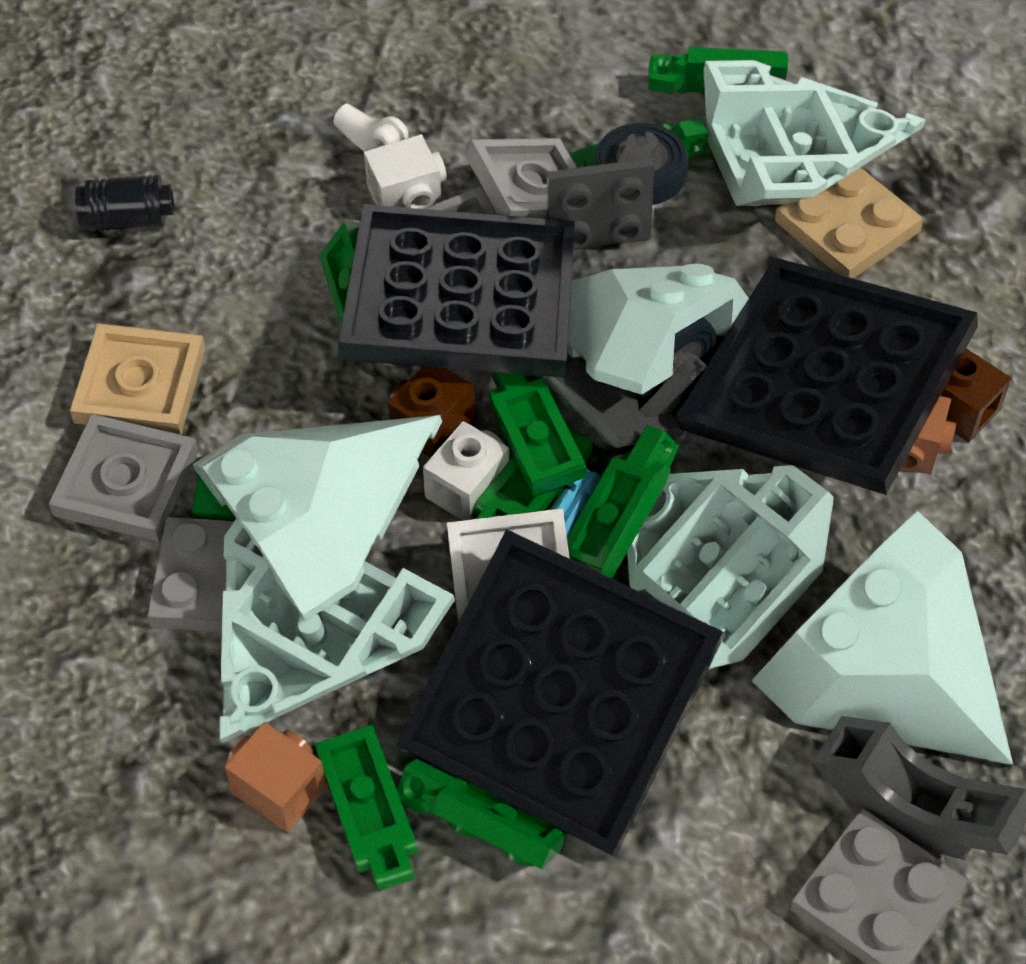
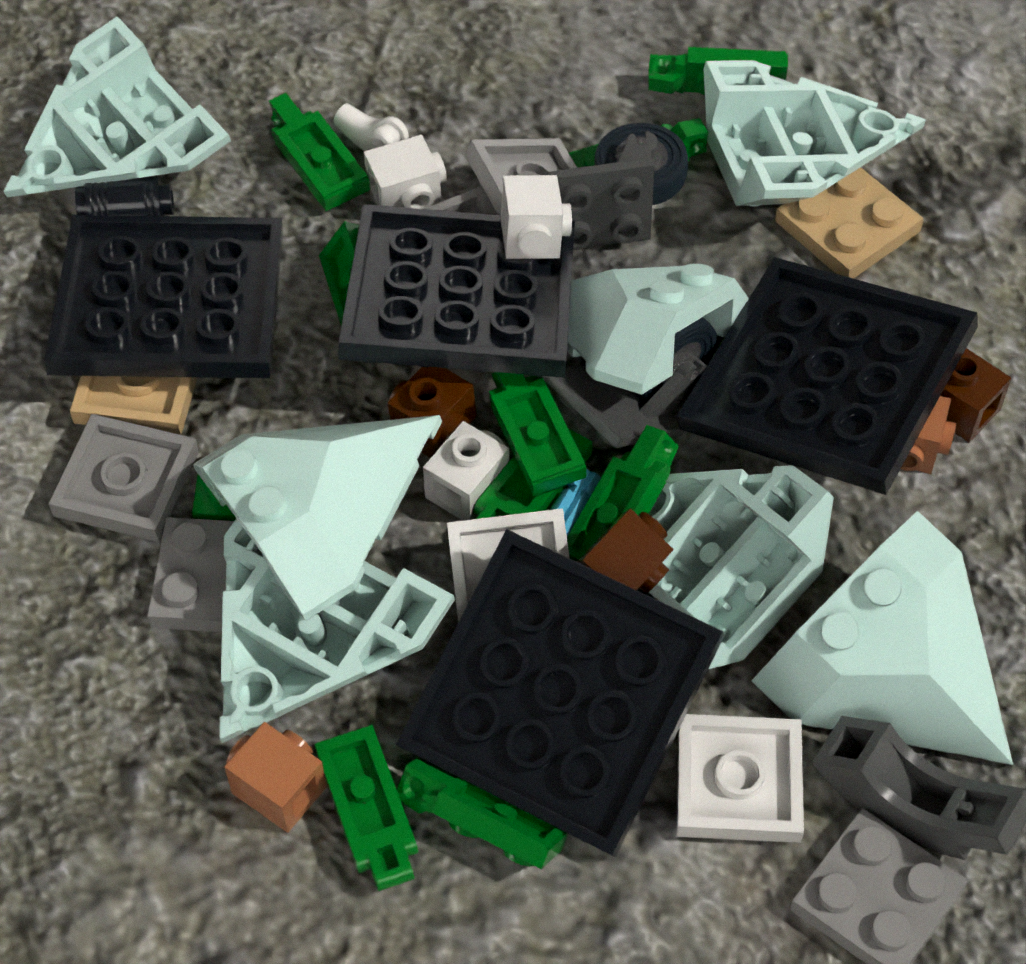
none -> light aqua wedge [3,16,231,197]
none -> black plate [44,215,283,379]
none -> green hinge [269,93,370,211]
none -> white brick [501,175,572,259]
none -> reddish brown brick [577,508,674,595]
none -> white plate [676,714,804,843]

